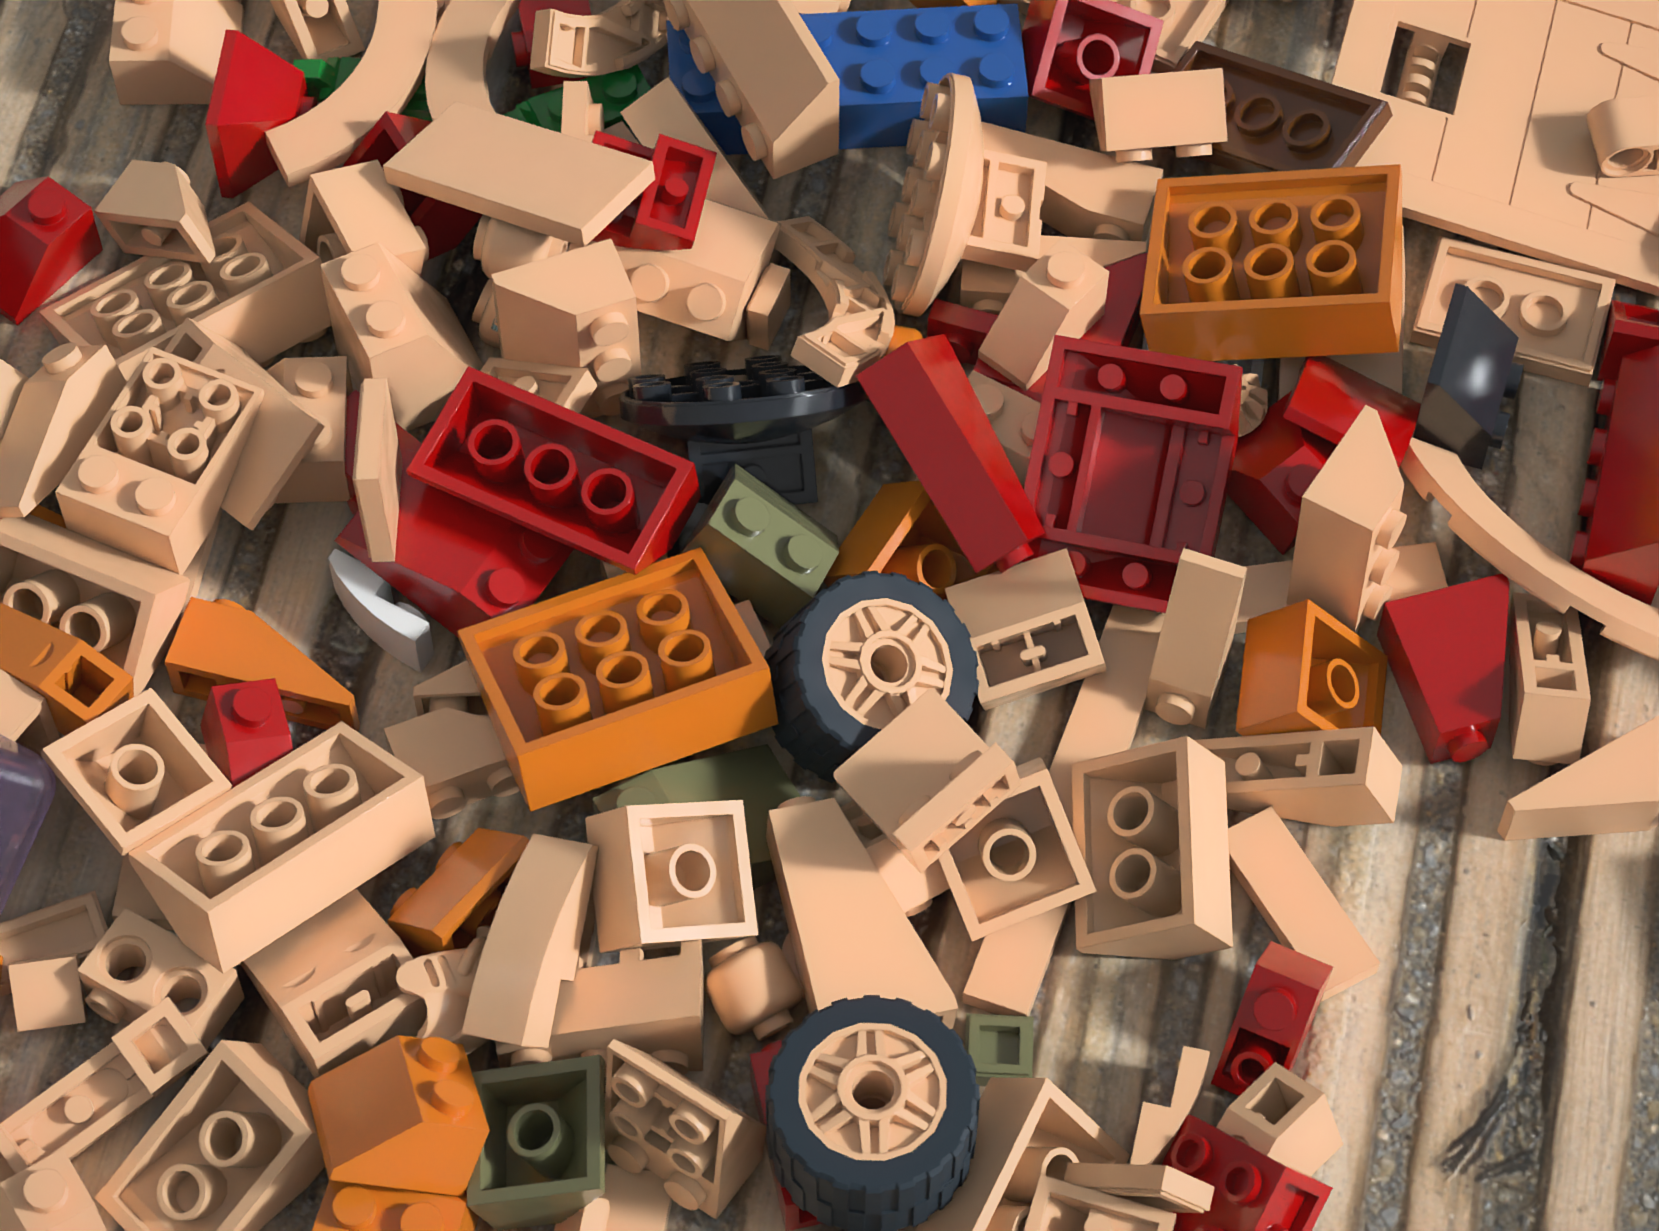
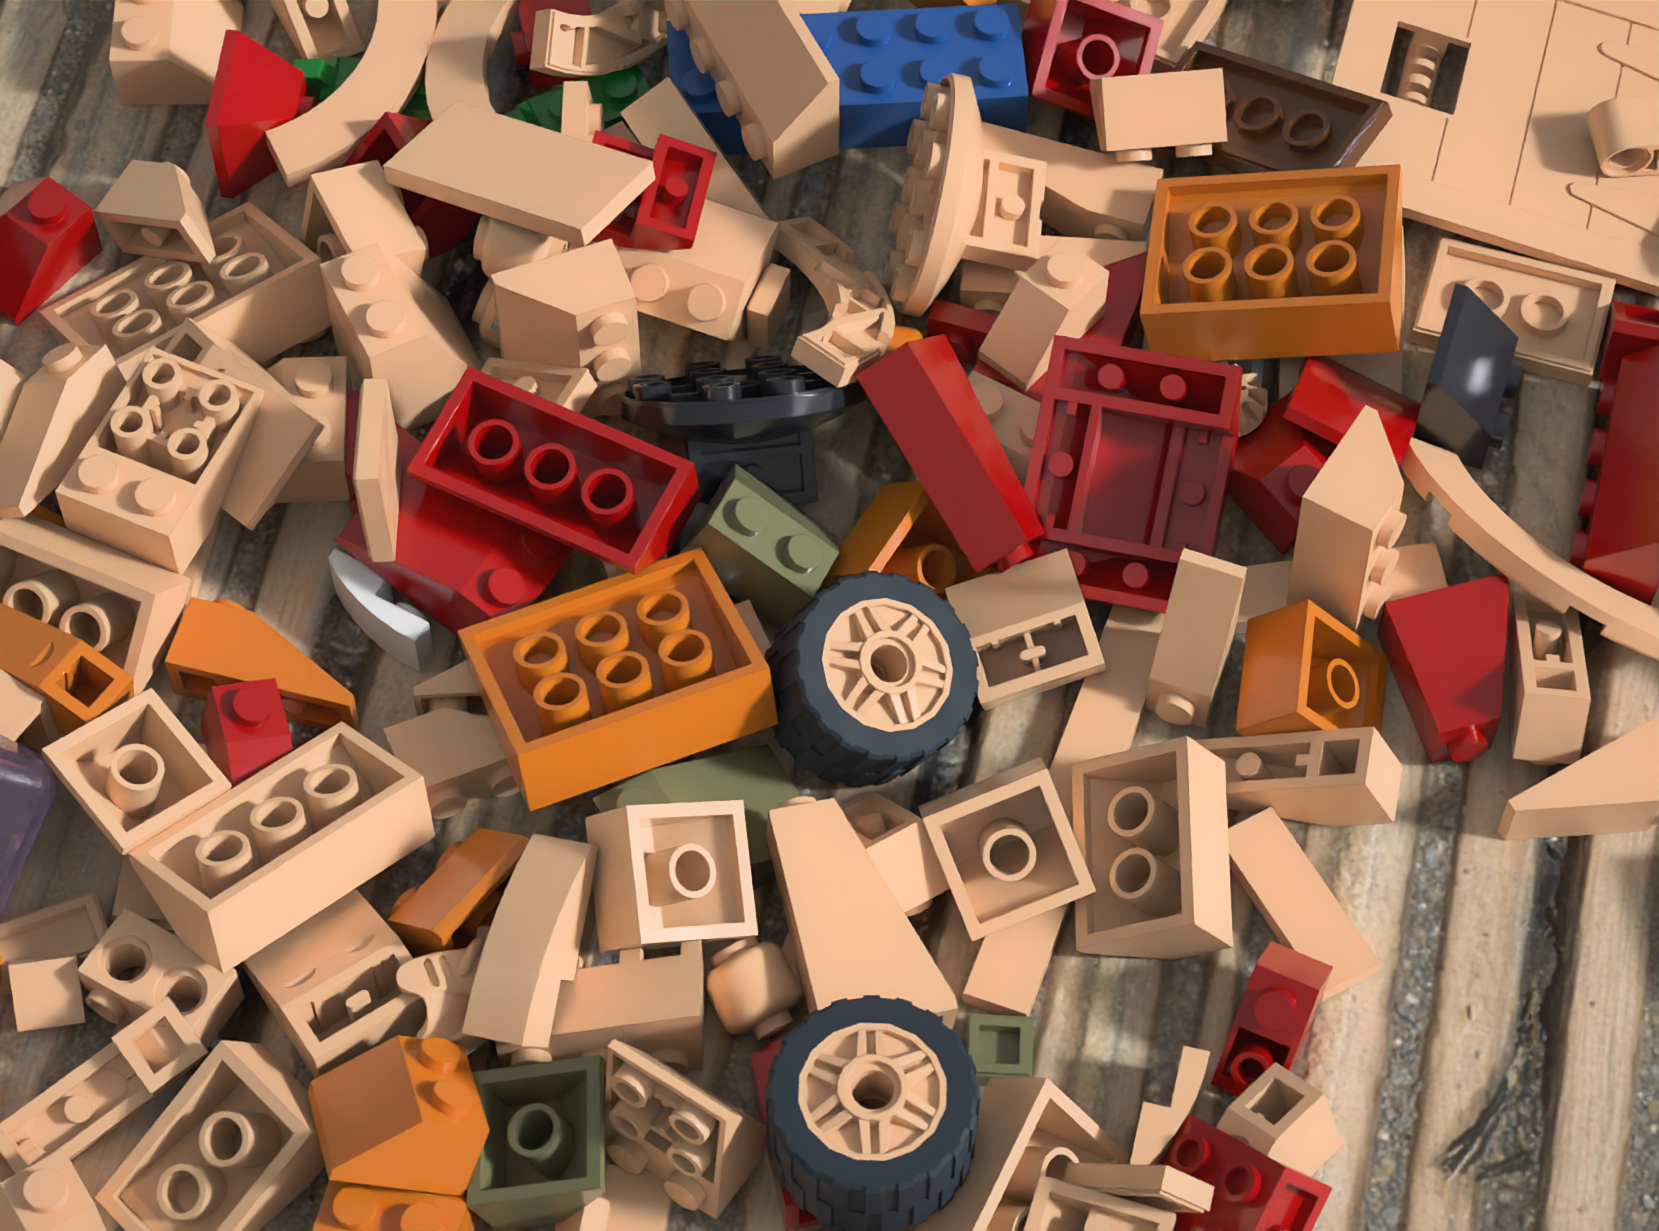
light nougat bracket [834,689,1021,873] -> none

